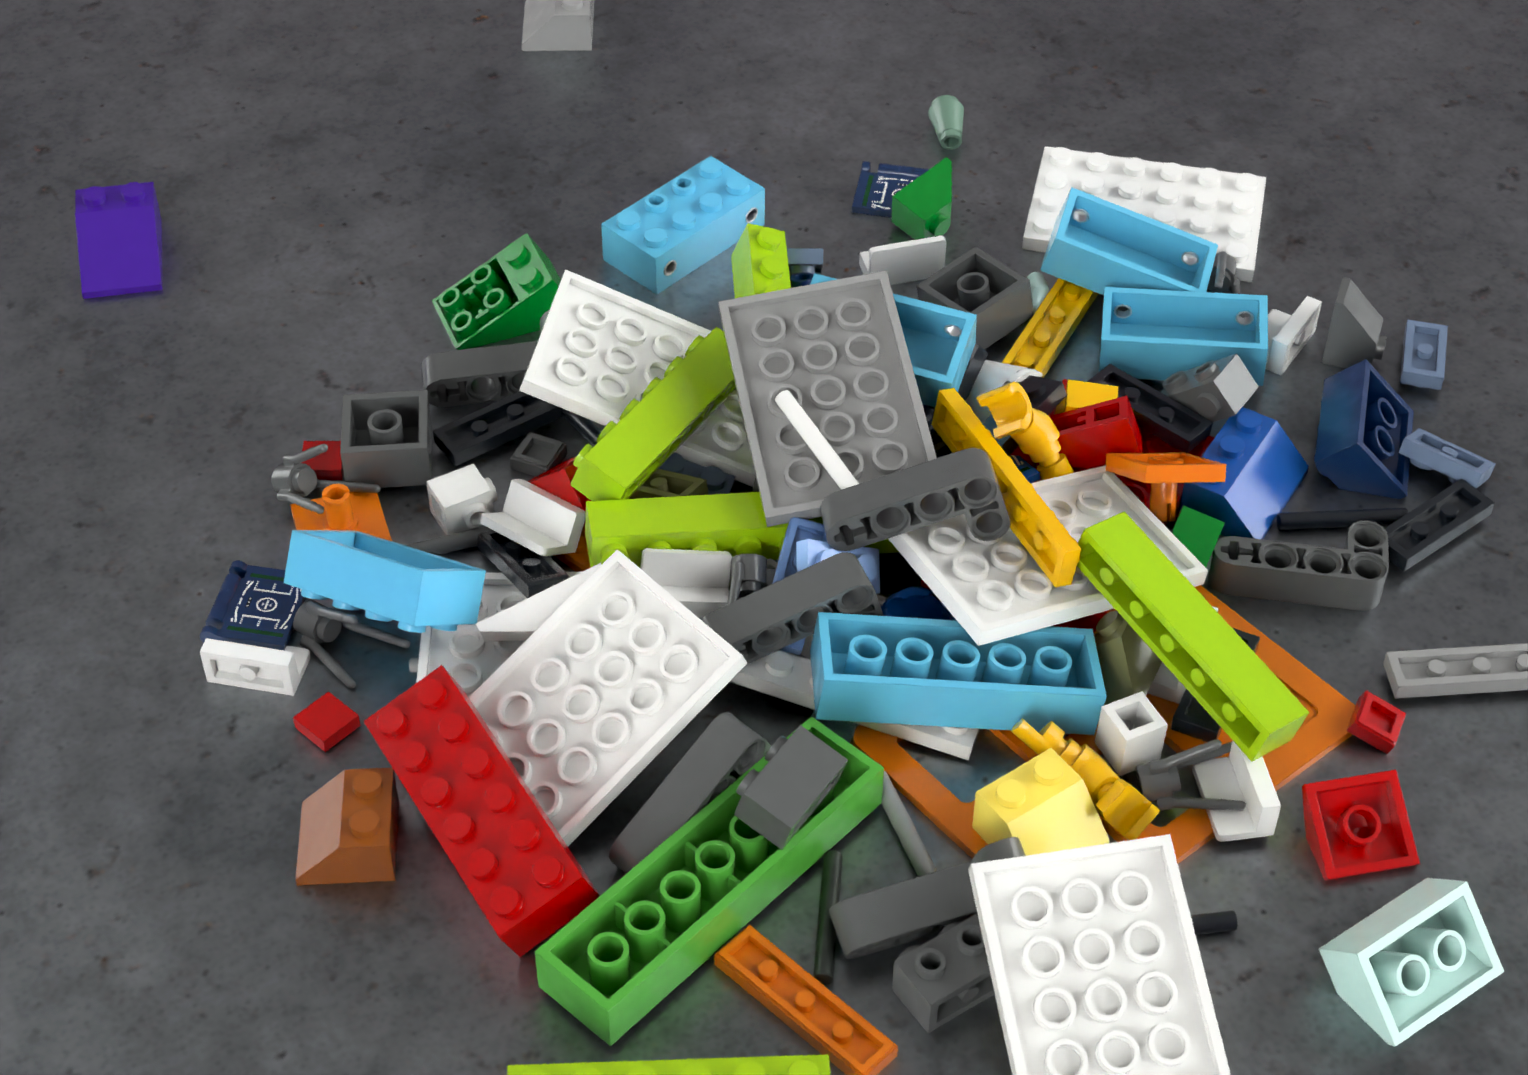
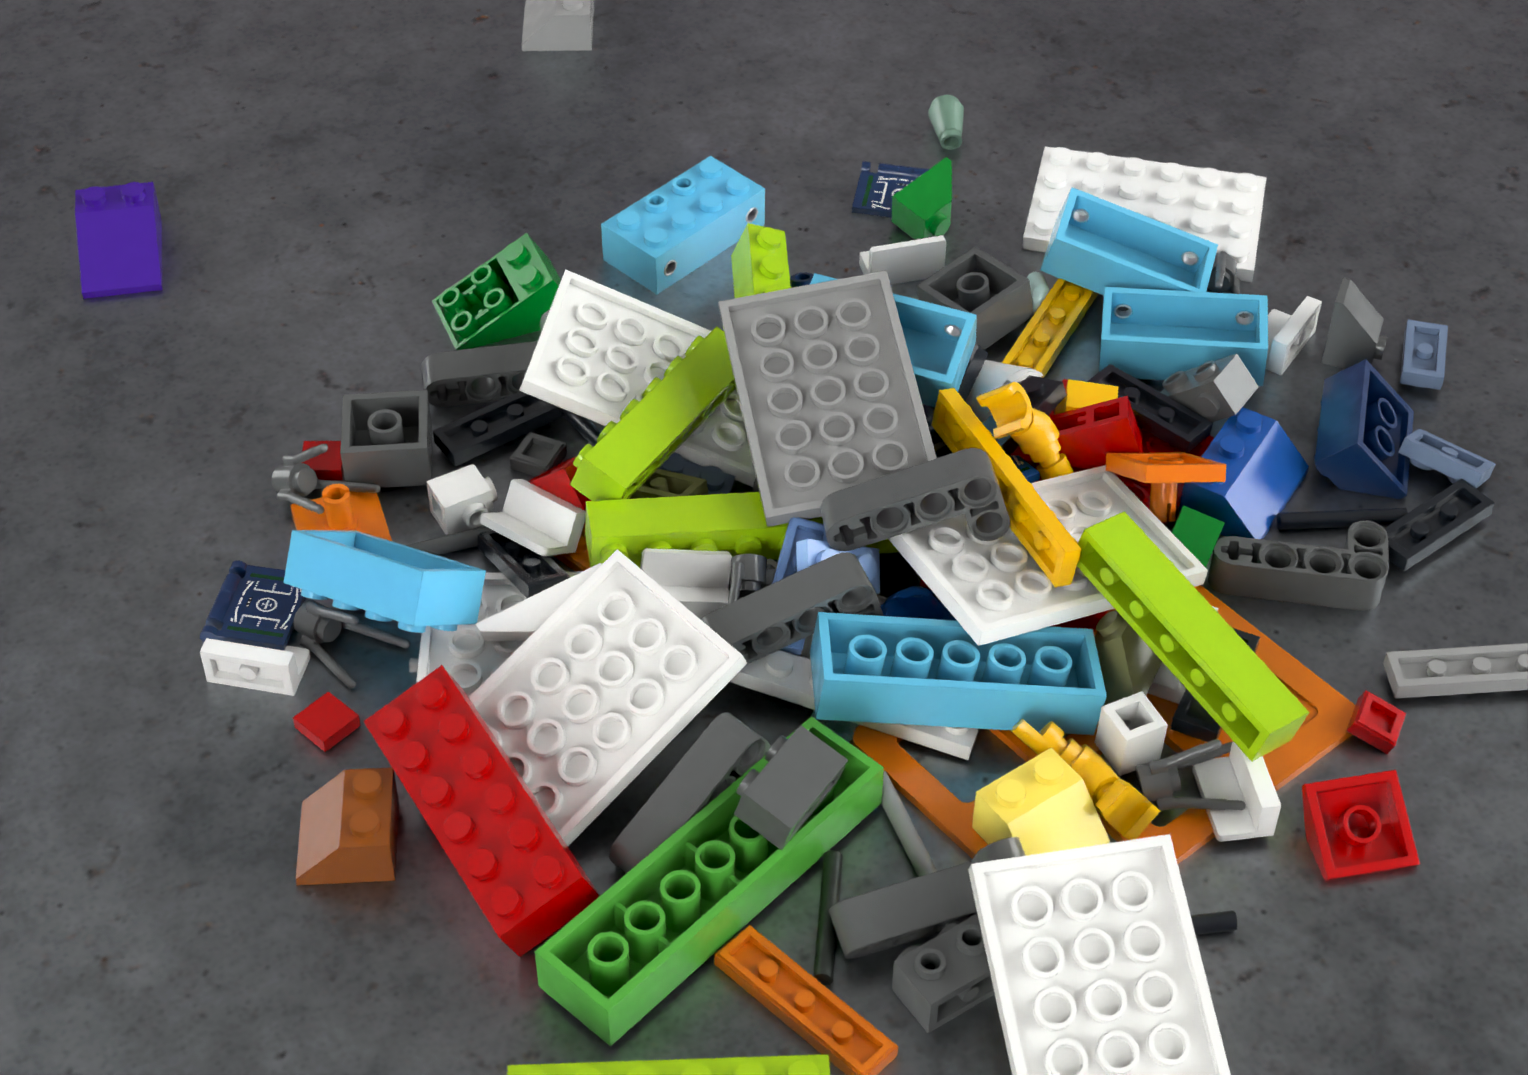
white bar [775,390,859,490] -> none
sand blue plate [787,248,823,276] -> none
light aqua slope [1319,878,1504,1046] -> none

